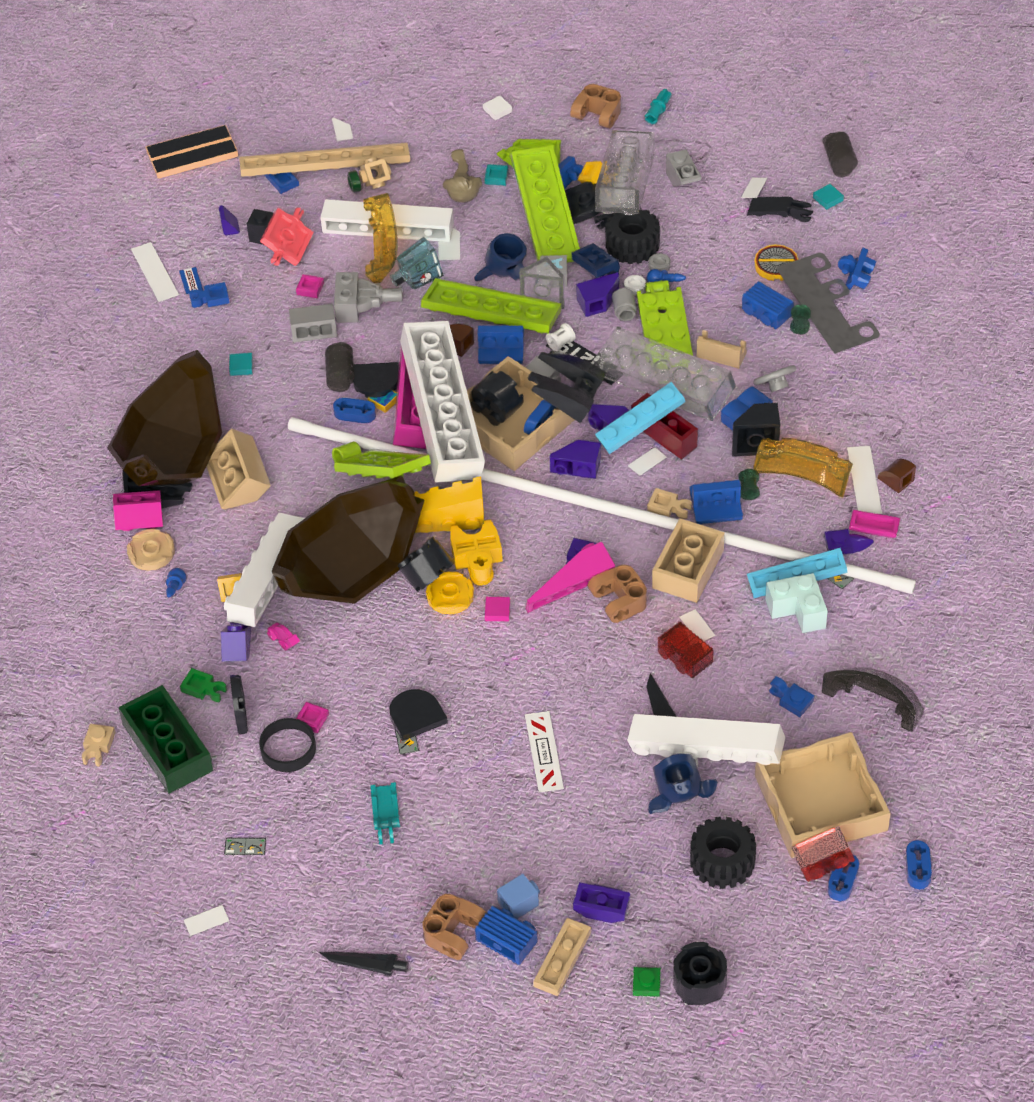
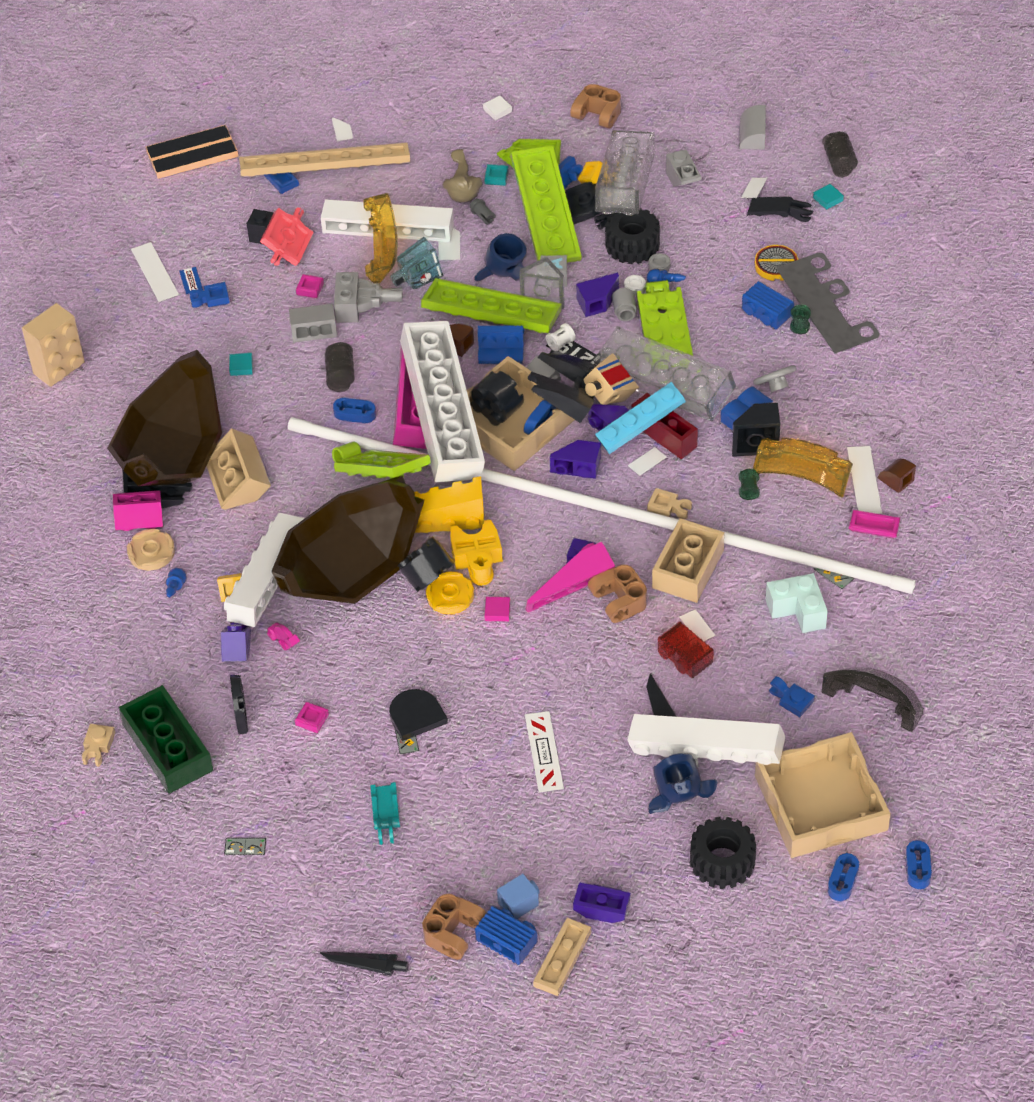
green plate [180,668,227,702] -> none
white sticker [184,905,229,936] -> none
dark purple slope [219,205,240,236] -> none
black tyre [259,718,316,772] -> none
dark green tile [347,170,361,193] -> none
black tile [353,362,399,398] -> none
tan brick [359,157,391,189] -> none
tile [367,390,397,413] -> none
dark blue bracket [572,243,620,278] -> none
green plate [633,967,661,997] -> none
teal axle [645,89,671,124] -> none
black brick [673,942,727,1005] -> none
blue bracket [689,480,743,524] -> none
tan hinge [697,330,747,368] -> none
medium azure plate [747,548,848,598] -> none
clear red brick [791,826,855,882] -> none
dark purple plate [824,529,874,554] -> none
blue hips [838,247,876,290] -> none
none -> tan brick [22,303,85,387]
none -> dark grey pin [470,198,496,225]
none -> tan torso [584,353,639,405]
none -> light grey brick [739,105,766,150]

